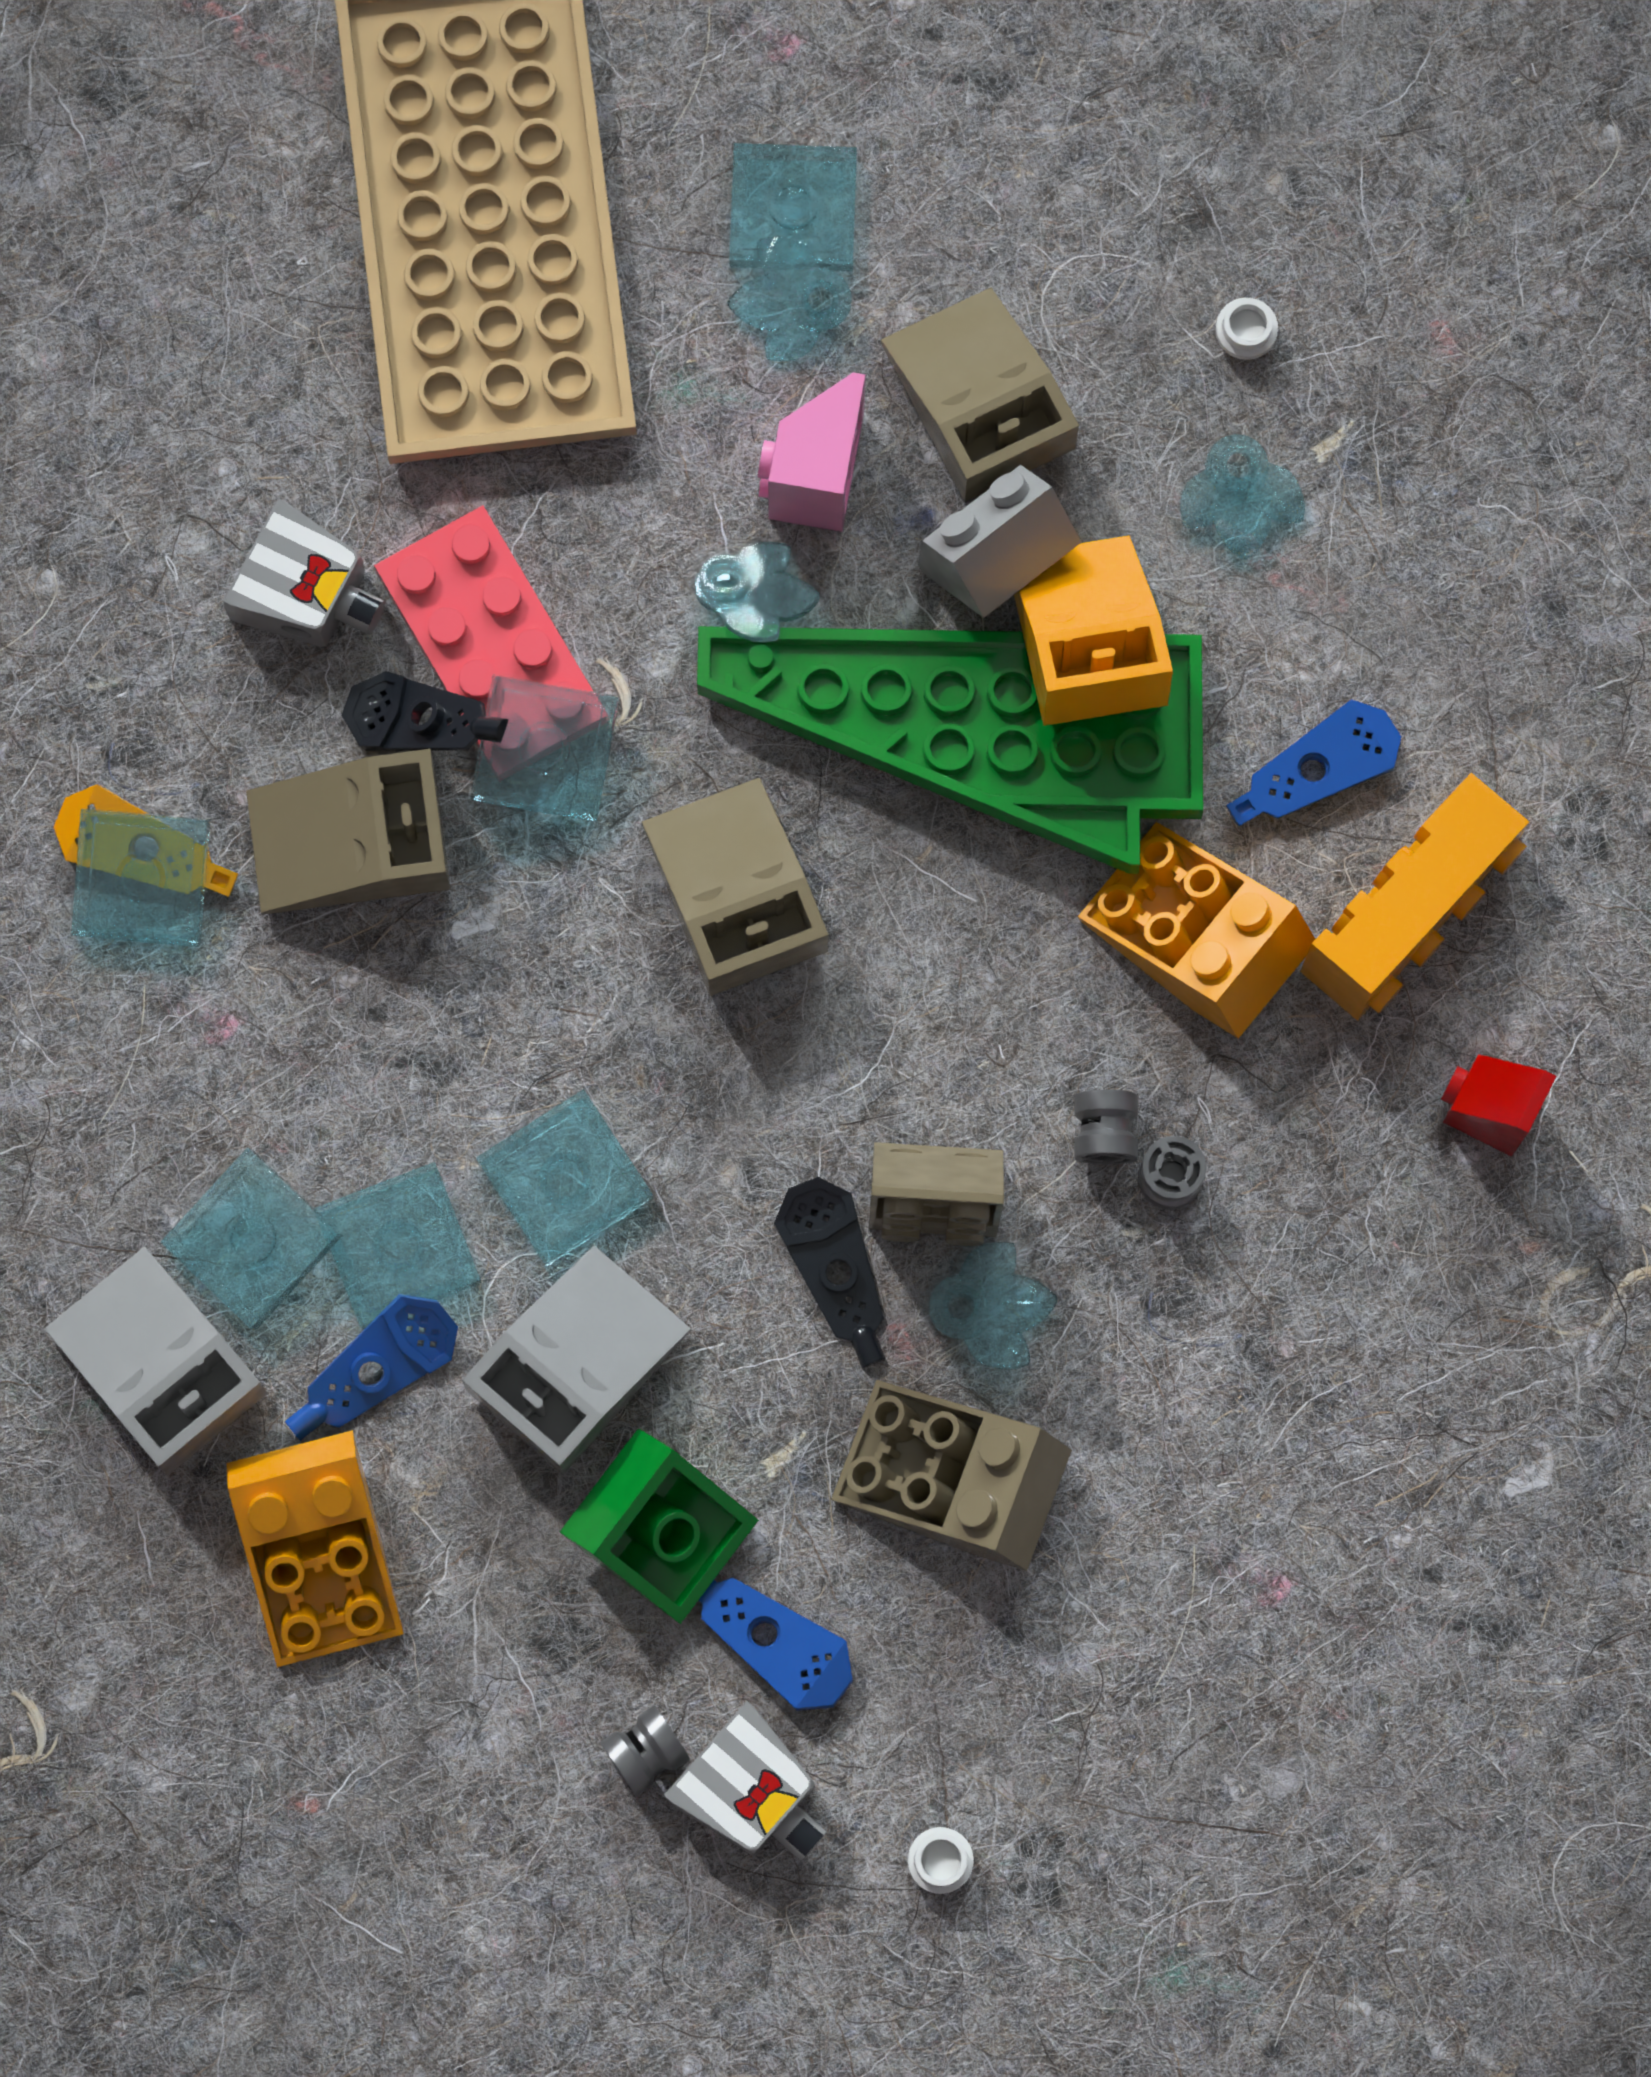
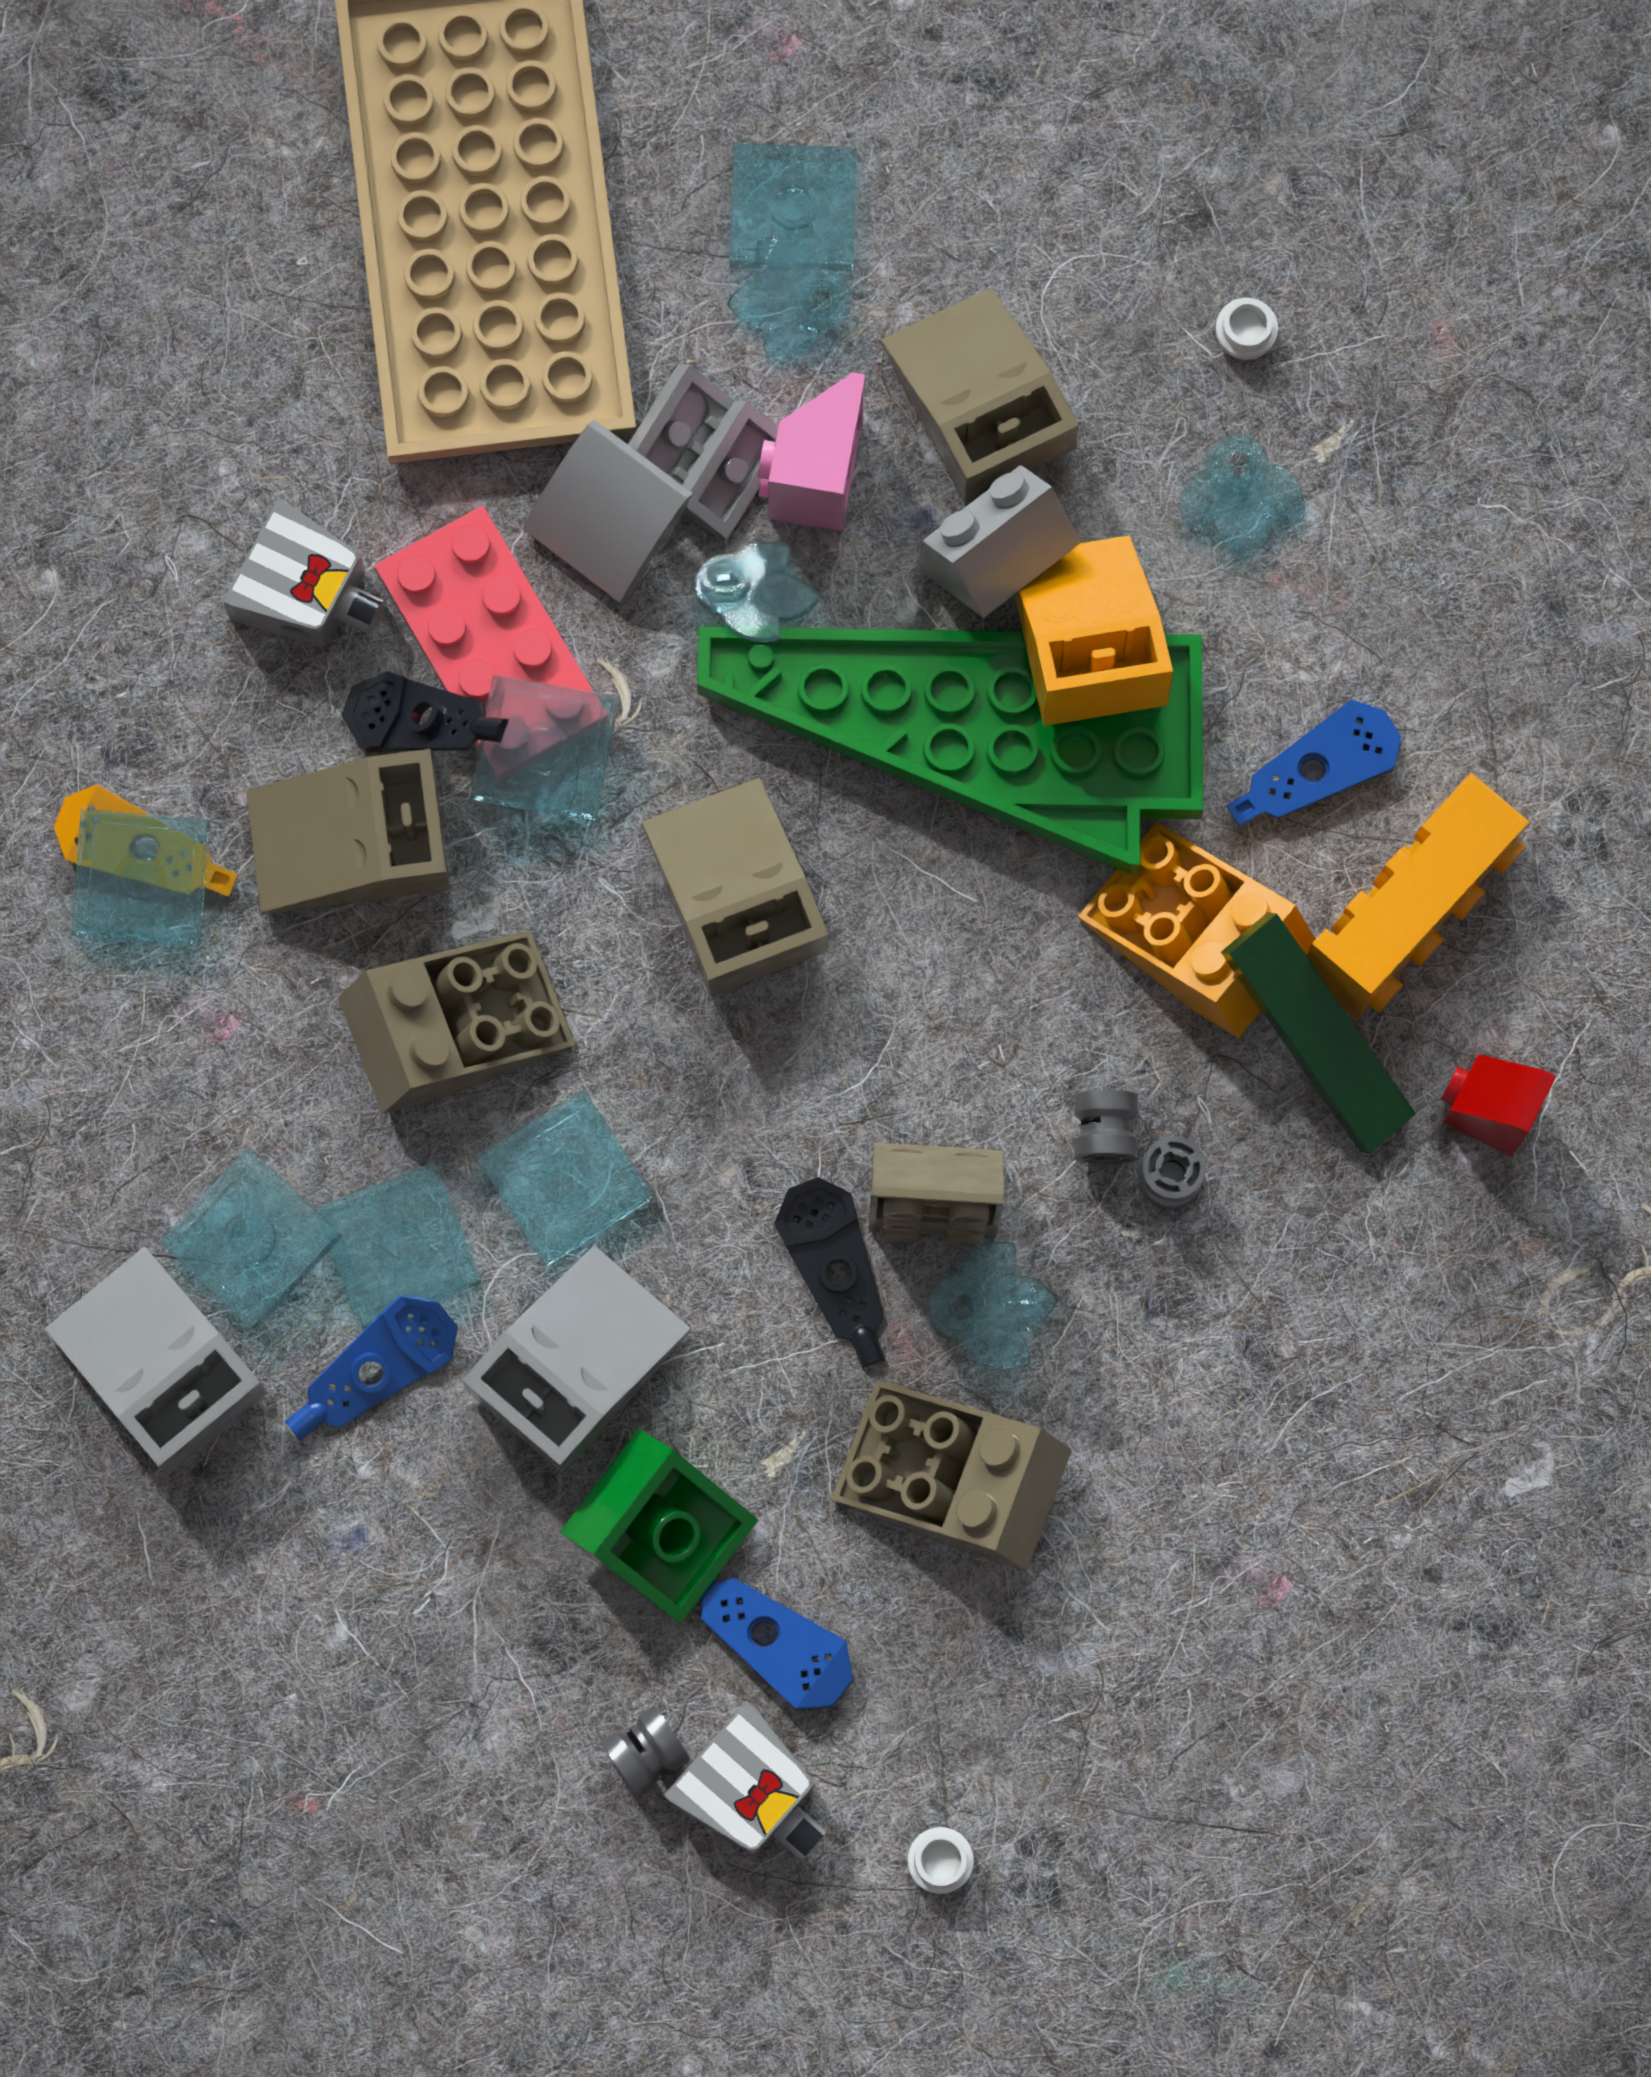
light orange slope [226,1430,404,1667] -> none
none -> dark tan slope [338,930,576,1114]
none -> light grey slope [522,420,693,603]
none -> light grey slope [628,364,778,540]
none -> dark green tile [1220,912,1416,1154]

